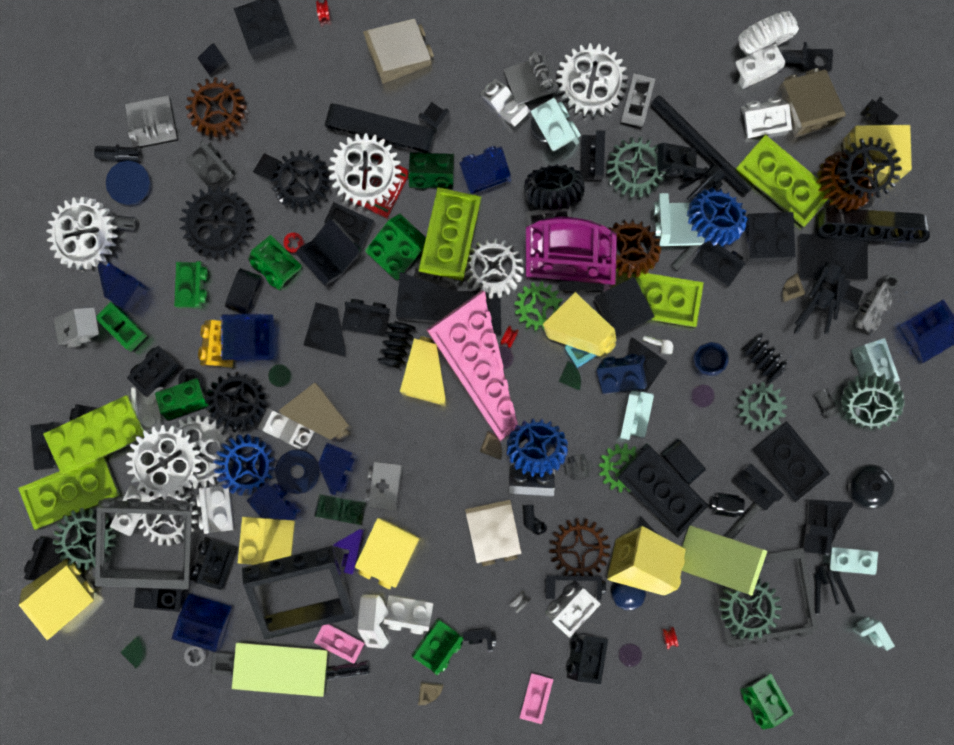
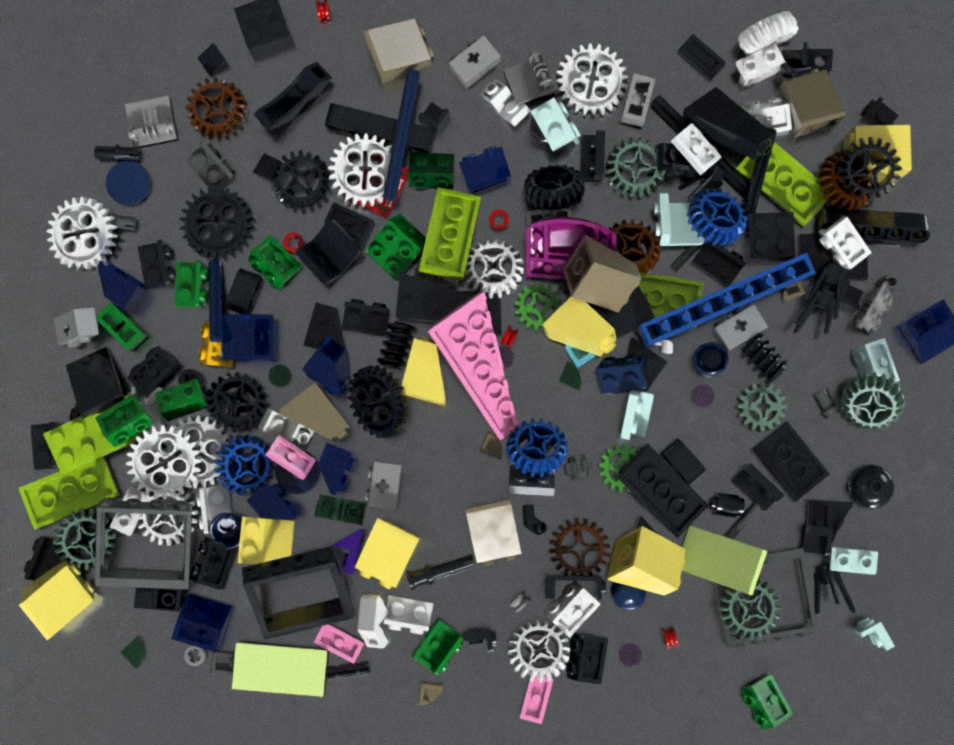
none -> black tile [66,346,125,419]
none -> green bracket [95,393,153,447]
none -> black bracket [138,239,175,291]
none -> dark blue axle [208,259,223,343]
none -> dark blue hair [210,512,242,549]
none -> black arch [254,62,332,131]
none -> bright pink plate [265,435,316,480]
none -> clear blue slope [302,336,351,397]
none -> black gear [348,365,409,438]
none -> dark blue axle [383,69,420,201]
none -> black pin [405,554,476,591]
none -> light grey brick [449,36,501,88]
none -> red bush [489,209,509,231]
none -> white gear [508,620,570,683]
none -> dark tan slope [563,235,641,312]
none -> blue brick [637,253,816,348]
none -> white bracket [671,123,721,175]
none -> black tile [678,34,726,81]
none -> black slope [682,87,774,160]
none -> light grey brick [713,304,768,352]
none -> black axle [743,128,777,214]
none -> black hand [779,63,811,80]
none -> white bracket [818,216,871,269]

